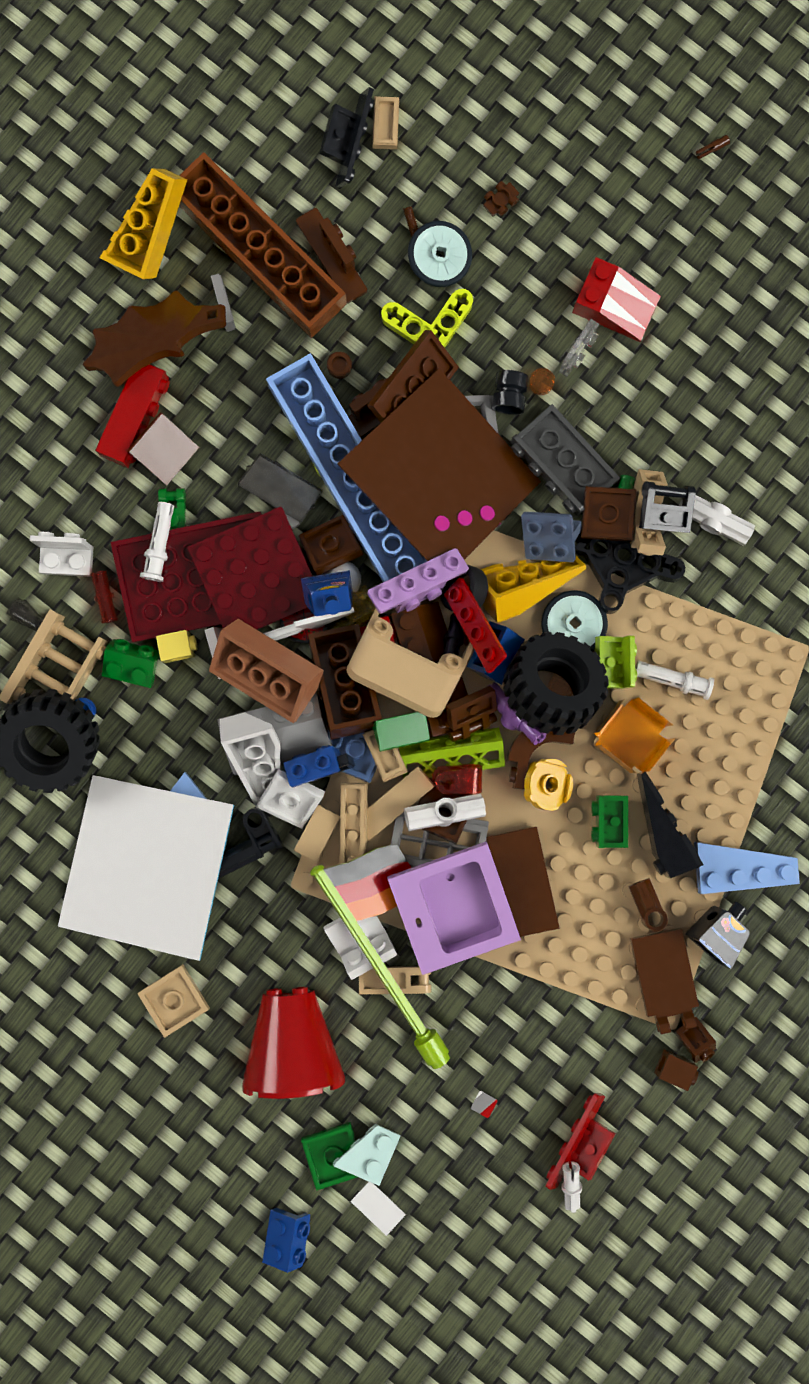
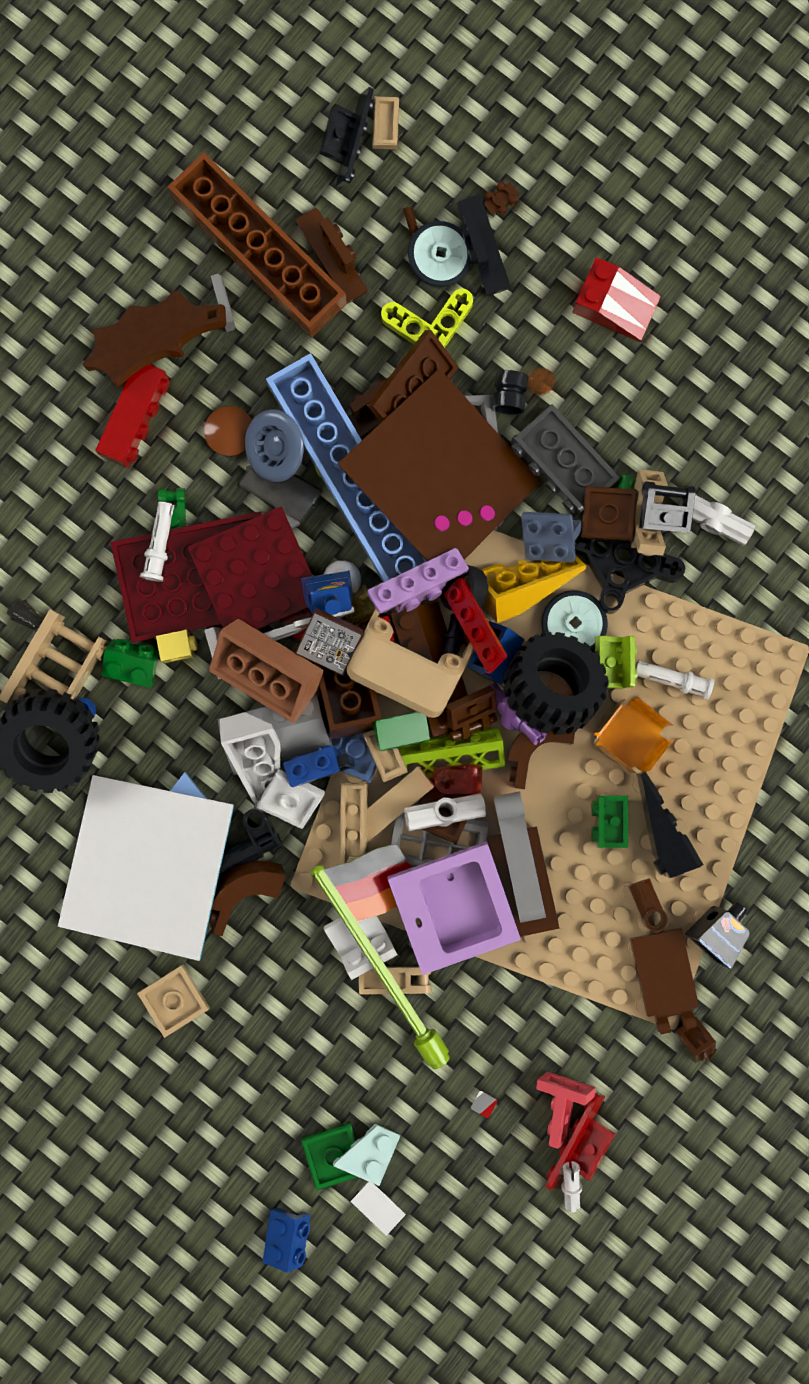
white bracket [30,532,94,577] -> none
clear red pin [90,571,118,624] -> none
yellow wedge [99,168,187,279] -> none
tile [127,412,200,485] -> none
red cone [242,987,345,1099] -> none
tan tile [294,804,340,862] -> none
reddish brown tile [298,515,363,576] -> none
reddish brown tile [327,352,352,379] -> none
yellow plate [524,758,573,811] -> none
clear plate [559,319,599,377] -> none
reddish brown brick [654,1049,699,1091] -> none
light blue wing [694,842,800,894] -> none
reddish brown pin [696,135,730,159] -> none
none -> dark orange dish [204,406,252,456]
none -> reddish brown arch [208,861,286,936]
none -> sand blue wheel [245,409,304,482]
none -> tile [295,608,364,676]
none -> black bracket [457,195,510,296]
none -> light grey beam [493,791,546,923]
none -> coral bracket [536,1072,596,1149]

